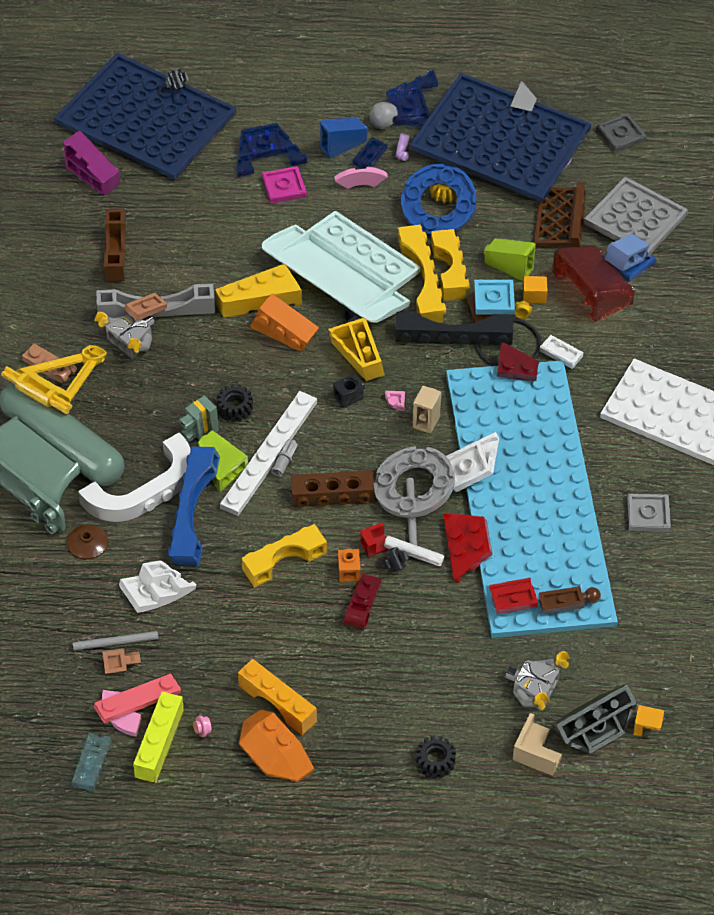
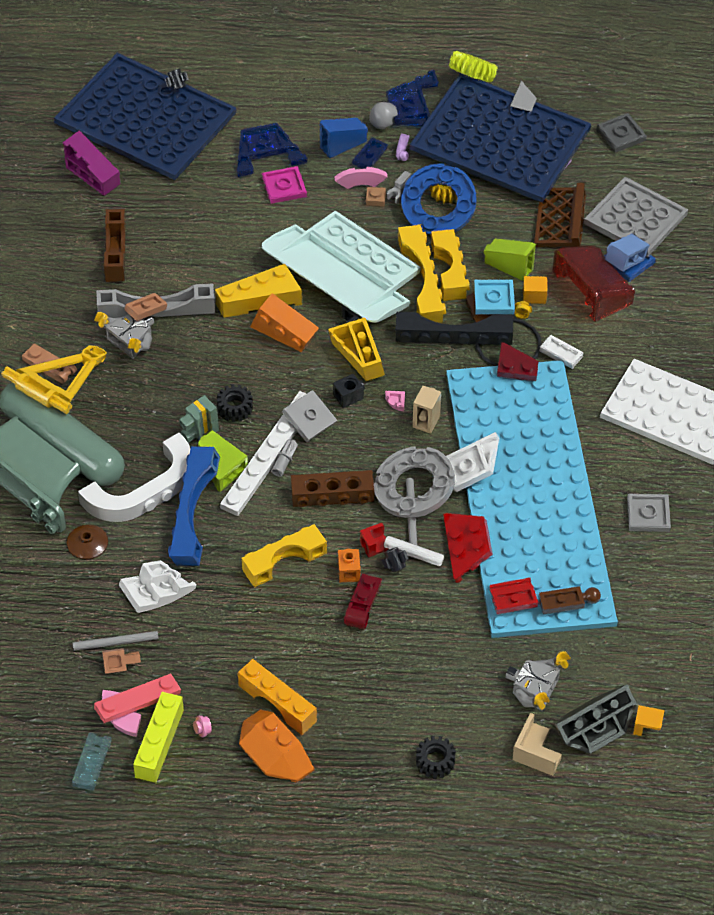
none -> light grey plate [282,390,338,442]
none -> medium nougat plate [366,187,386,207]
none -> light grey plate [387,171,411,204]
none -> neon yellow gear [449,51,497,82]

